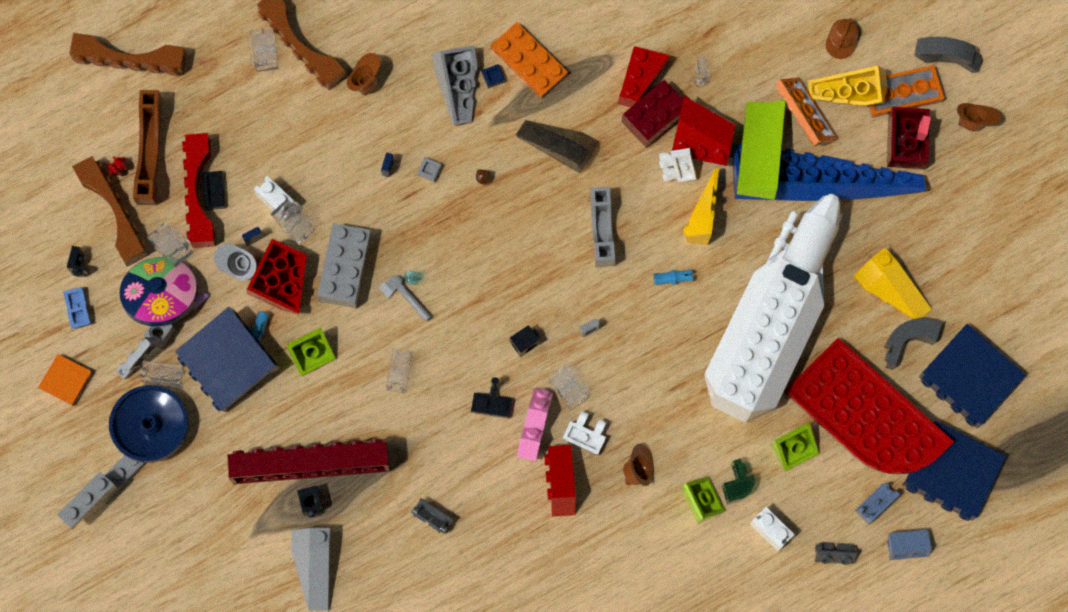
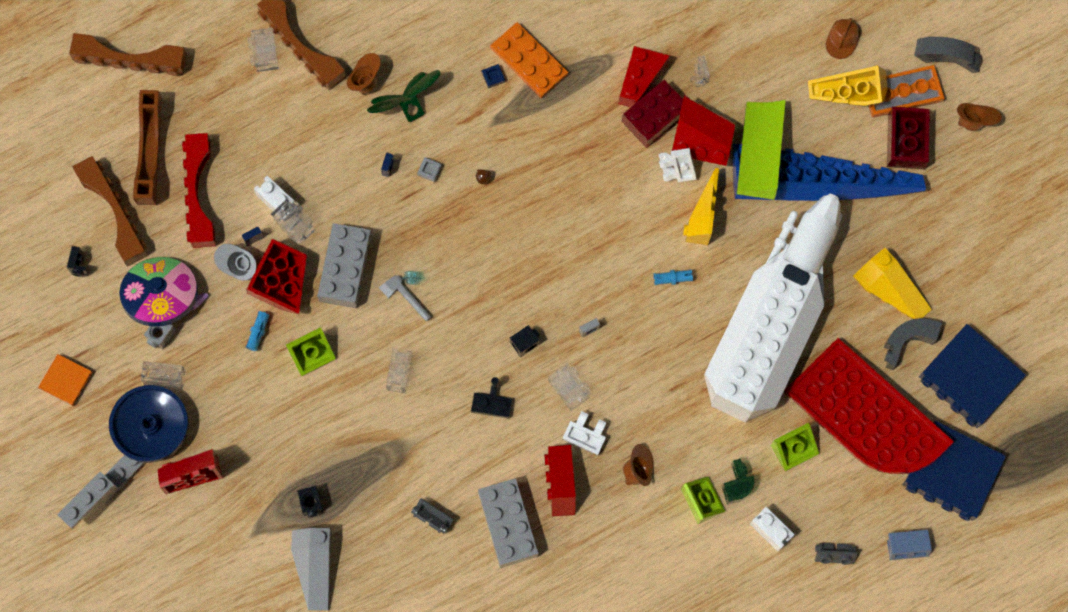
medium blue slope [63,287,91,329] -> none
red wheel [107,156,127,176] -> none
light grey hinge [116,336,161,379] -> none
clear brick [147,222,193,267] -> none
dark blue panel [175,307,280,412] -> none
black tile [203,171,225,210] -> none
dark red brick [227,439,390,485] -> none
light grey wedge [432,46,477,125] -> none
clear smoke wedge [516,120,599,173] -> none
bright pink arch [517,388,553,461] -> none
light grey arch [590,187,615,267] -> none
orange piece [775,77,838,146] -> none
sand blue hinge [855,483,900,525] -> none
coral tile [916,116,931,141] -> none
none -> red wedge [157,449,223,494]
none -> dark green piece [367,70,441,122]
none -> light grey brick [478,478,538,568]

